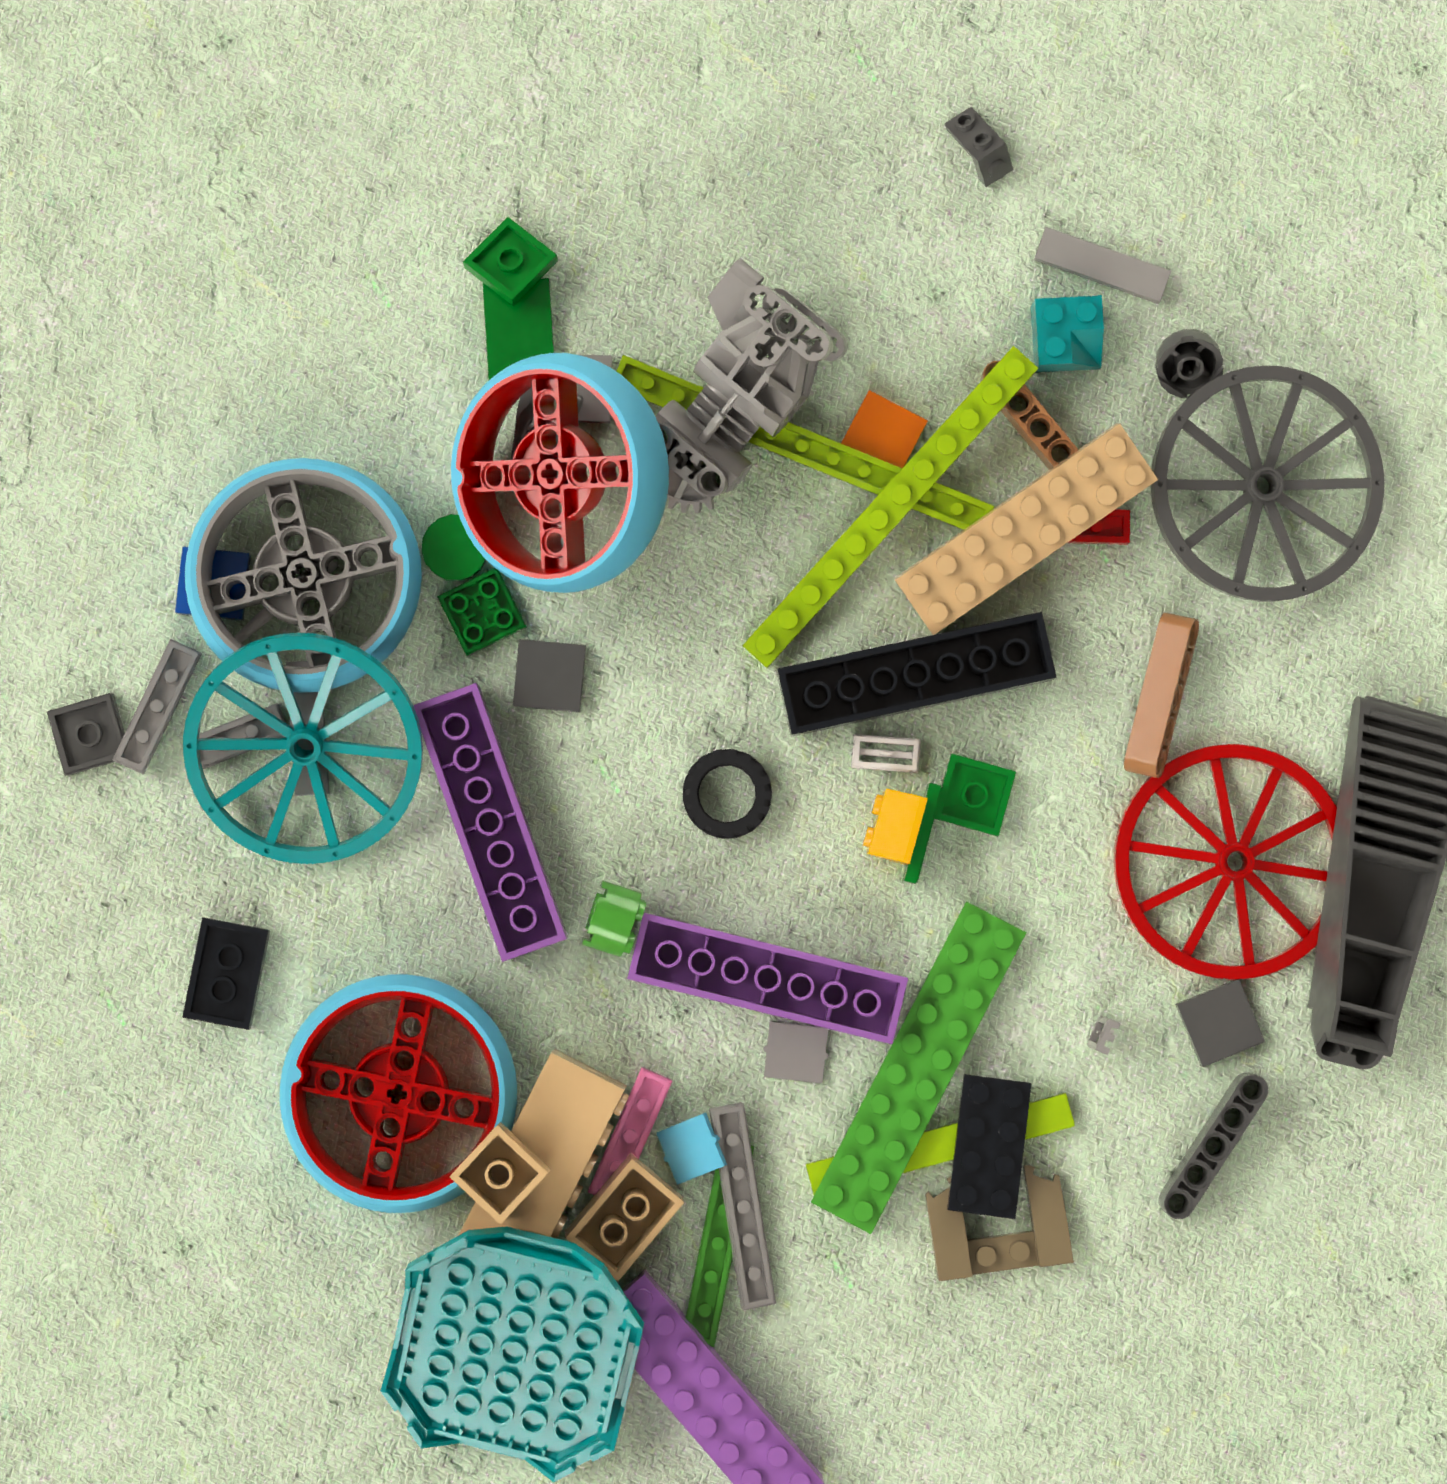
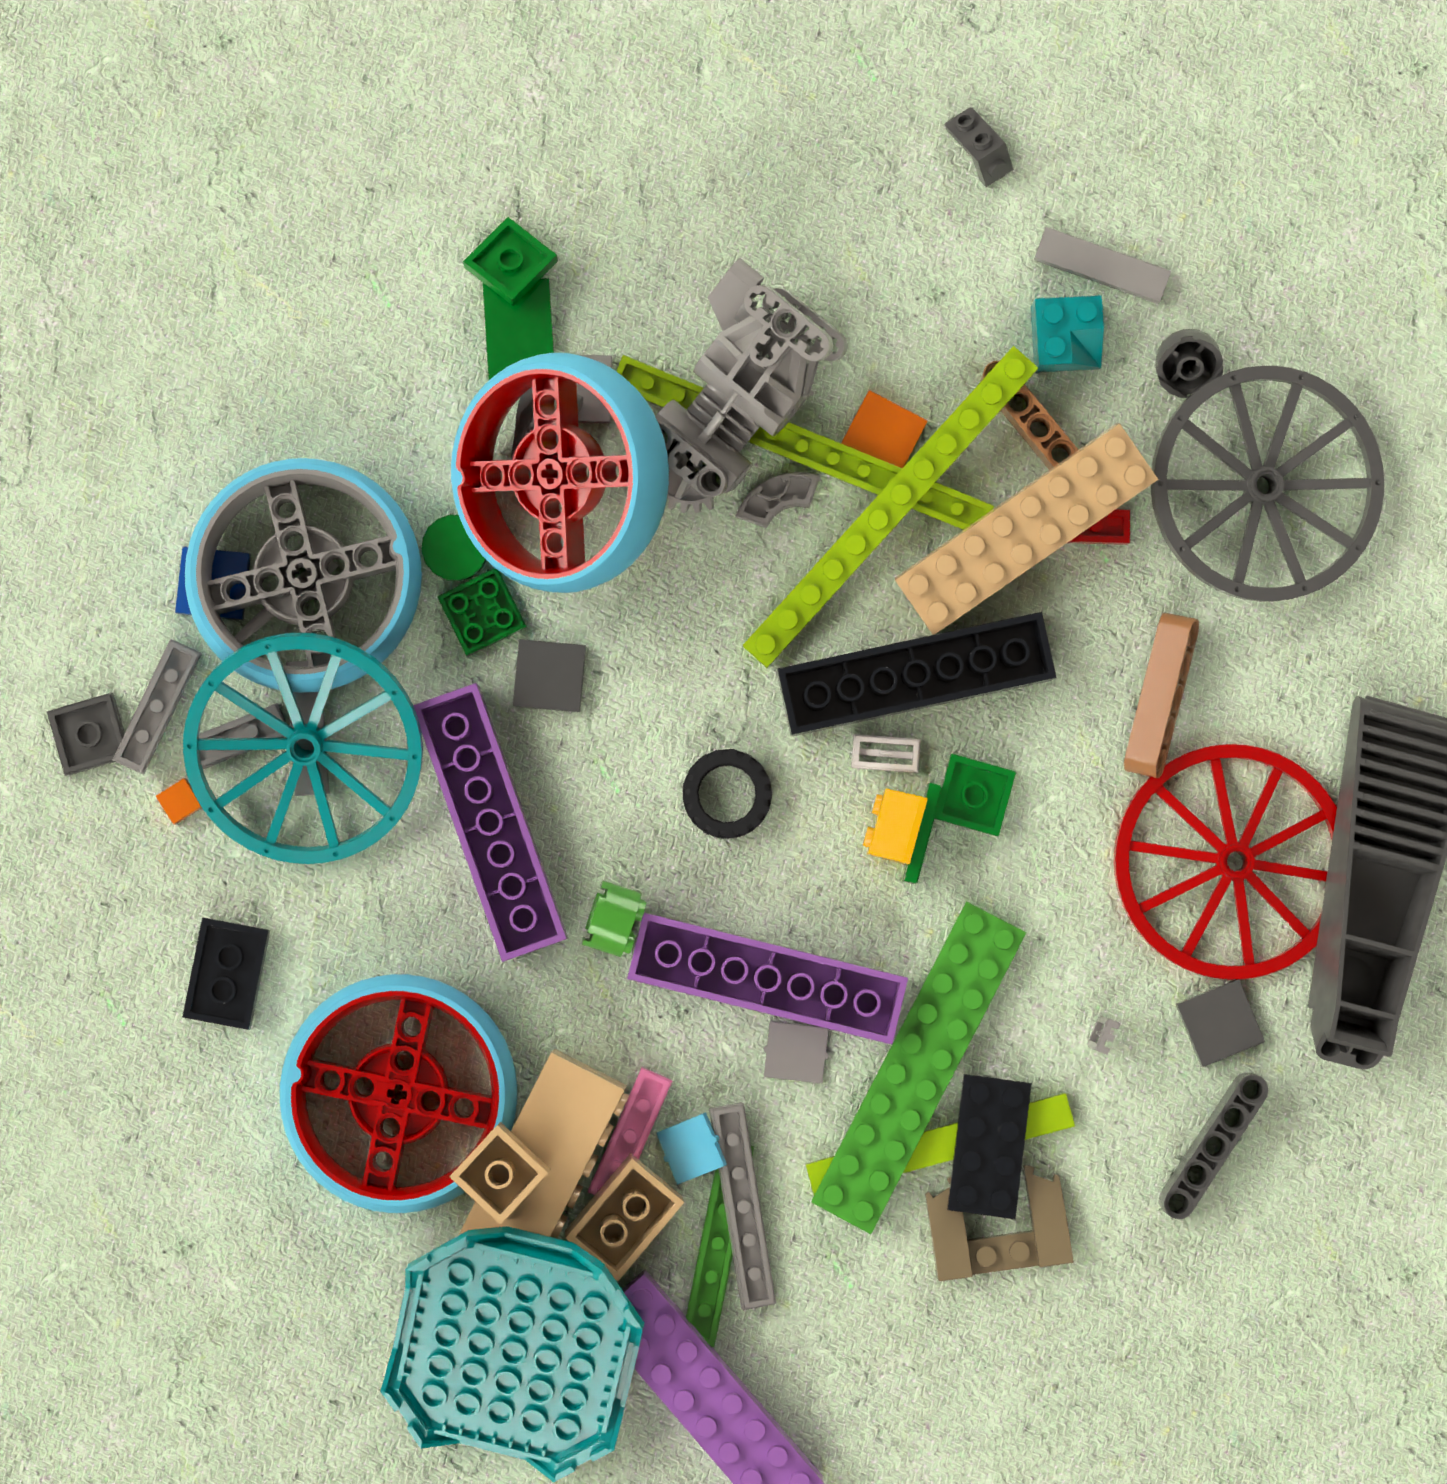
none -> orange tile [156,778,202,825]
none -> light grey tile [735,472,820,528]

